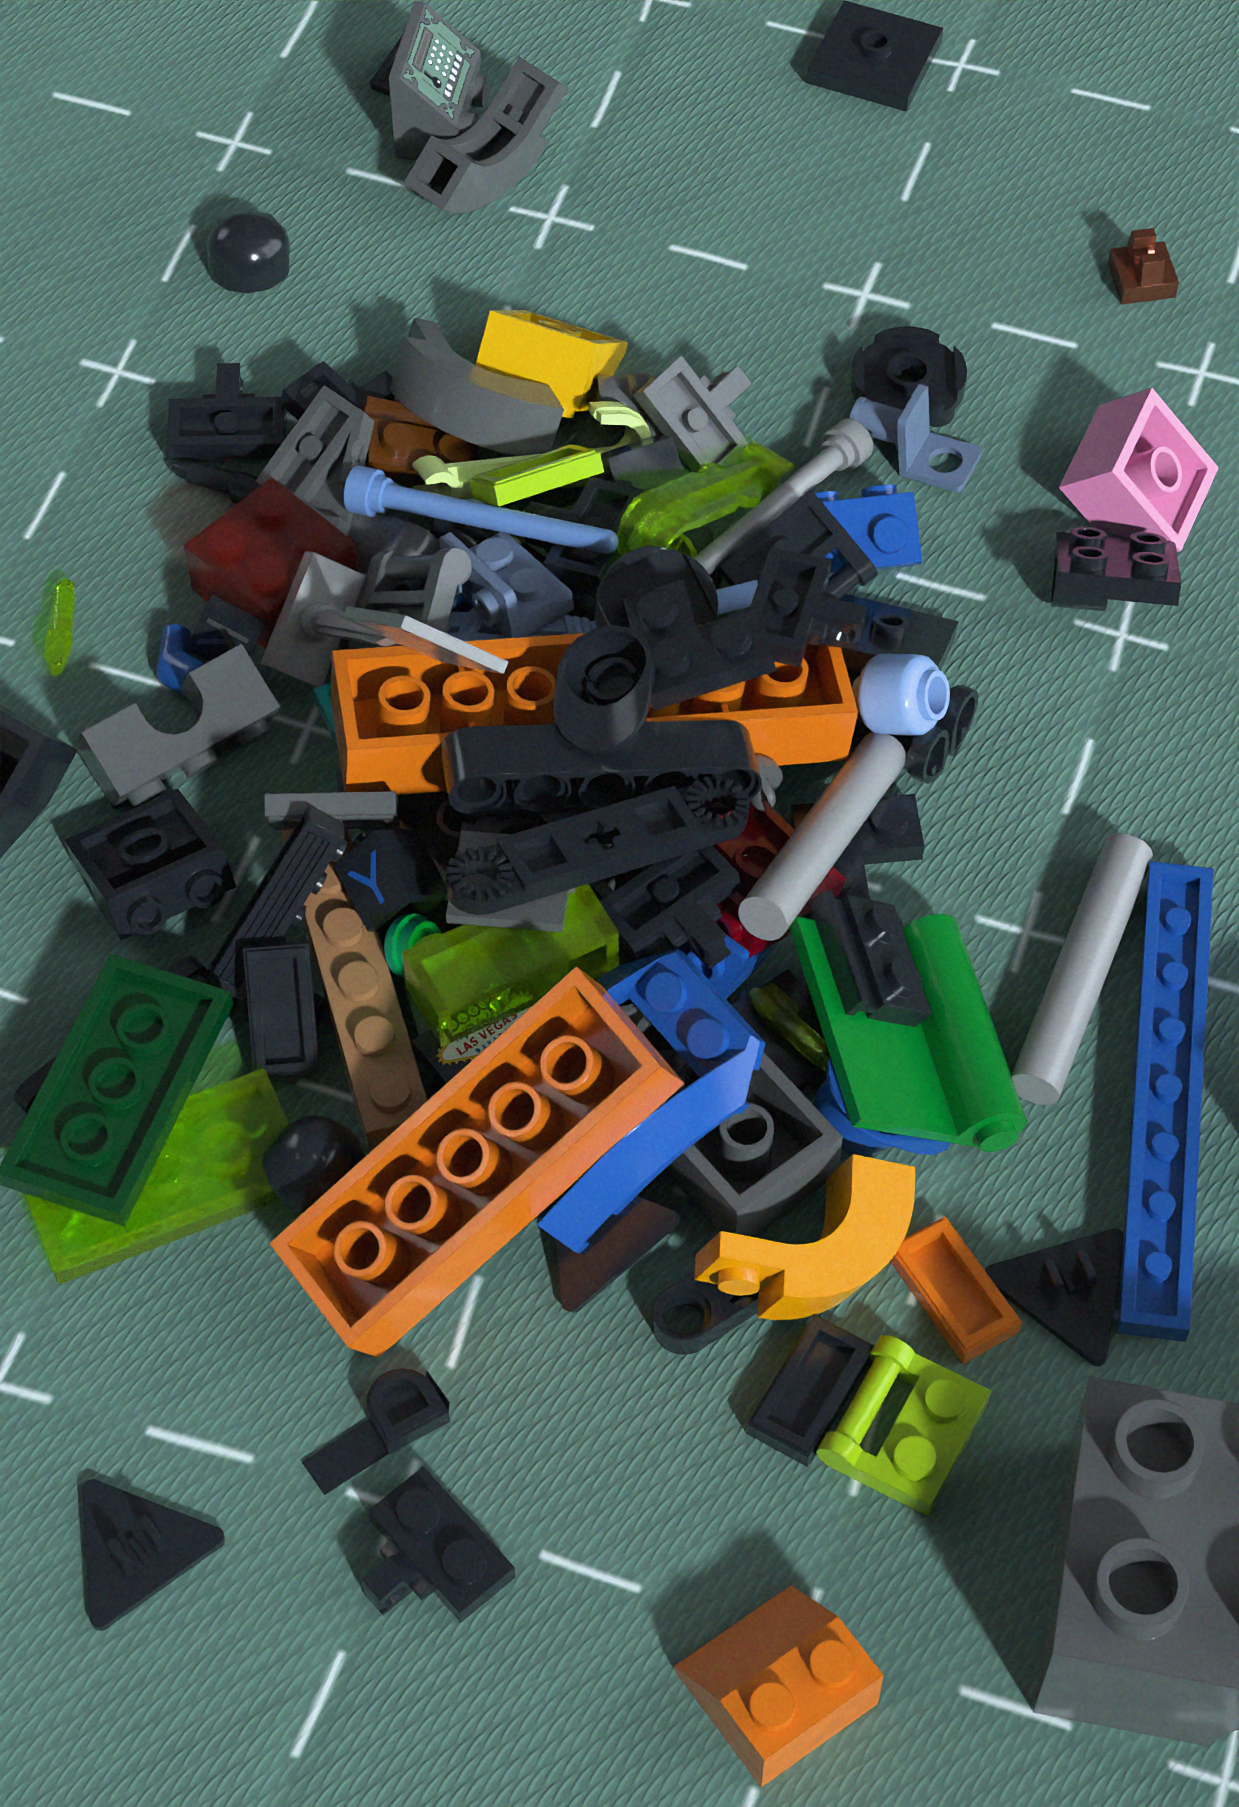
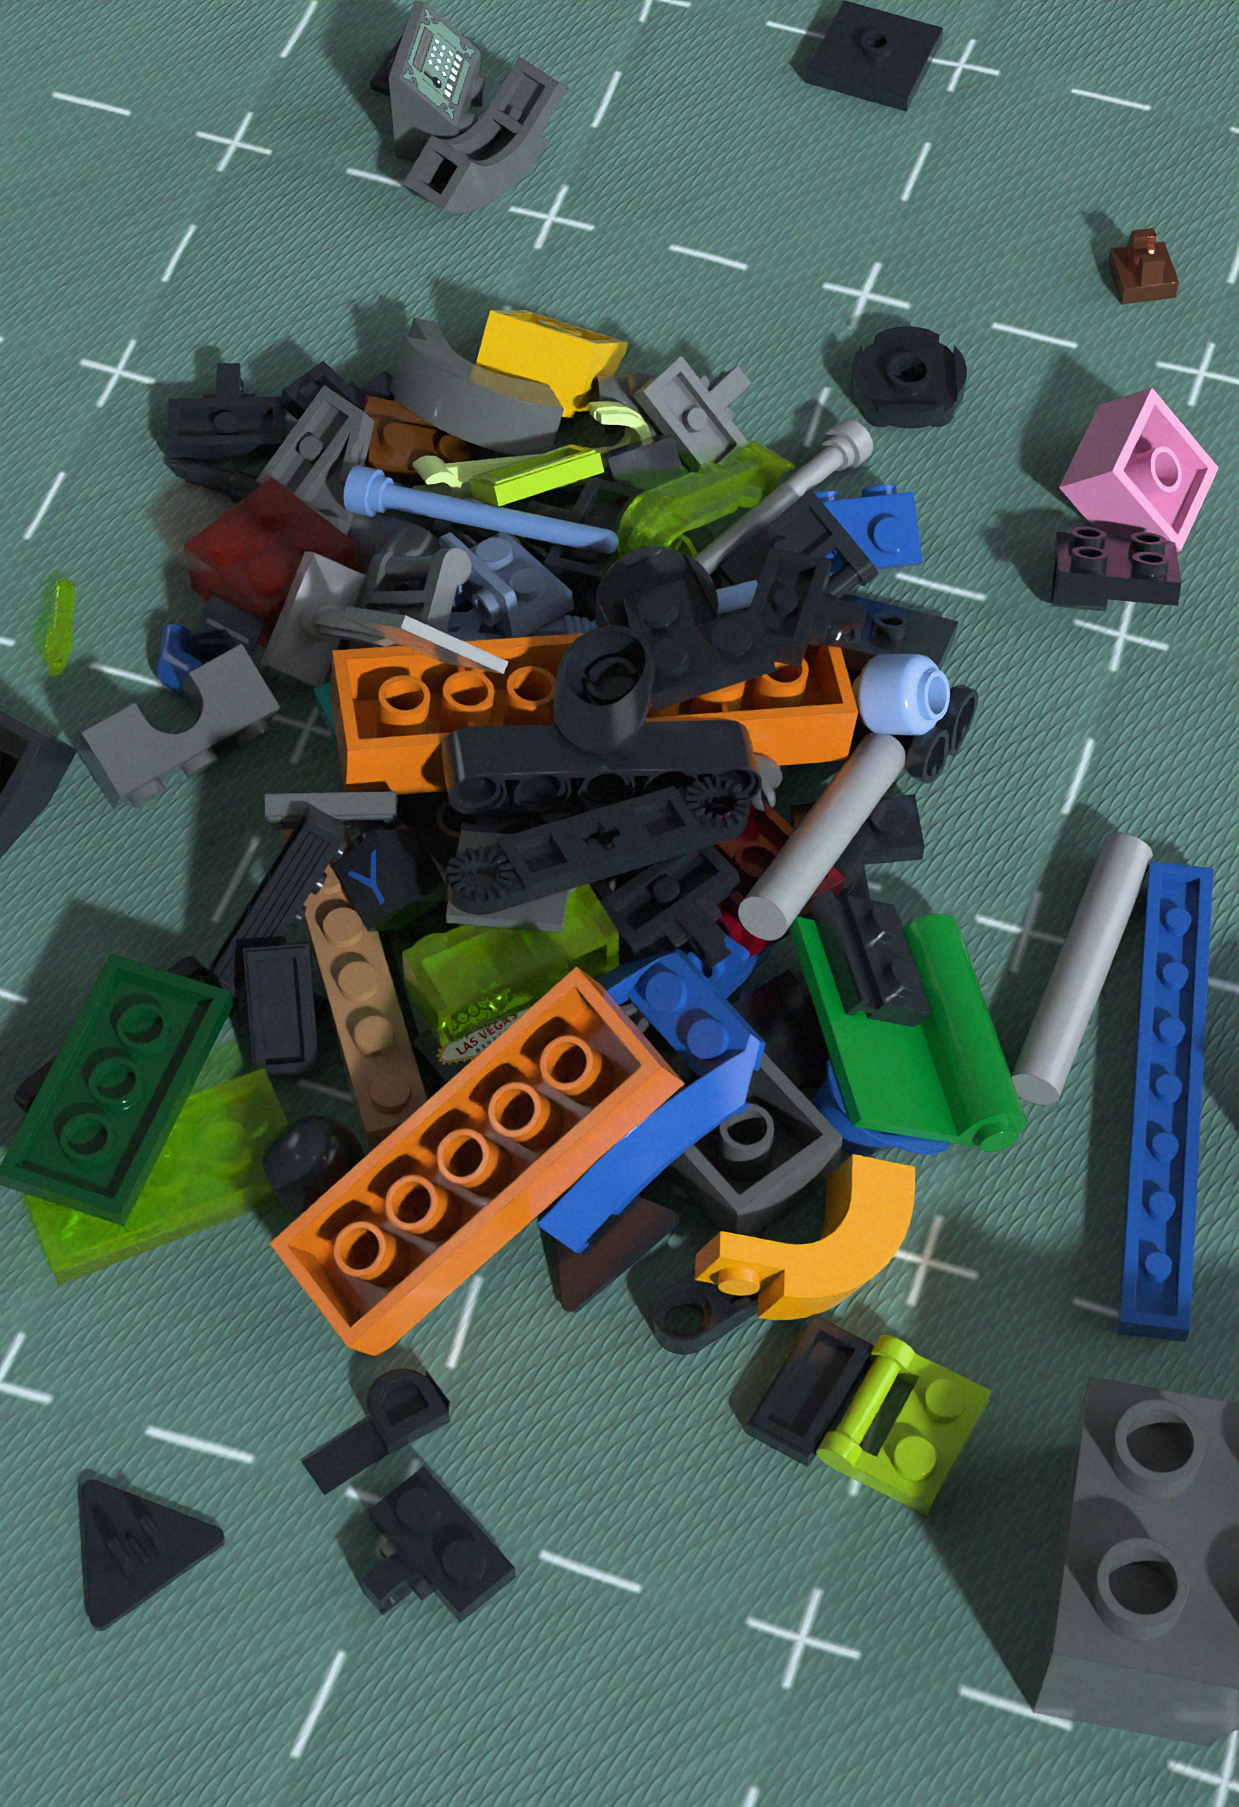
black plate [64,789,237,940] -> none
black hair [206,209,290,294] -> none
plate [384,913,444,979] -> none
orange slope [674,1585,884,1788] -> none
clear neon green piece [749,982,830,1072] -> none
sand blue bracket [850,384,982,492] -> none
orange tile [890,1216,1022,1364] -> none
black piece [985,1228,1123,1366] -> none

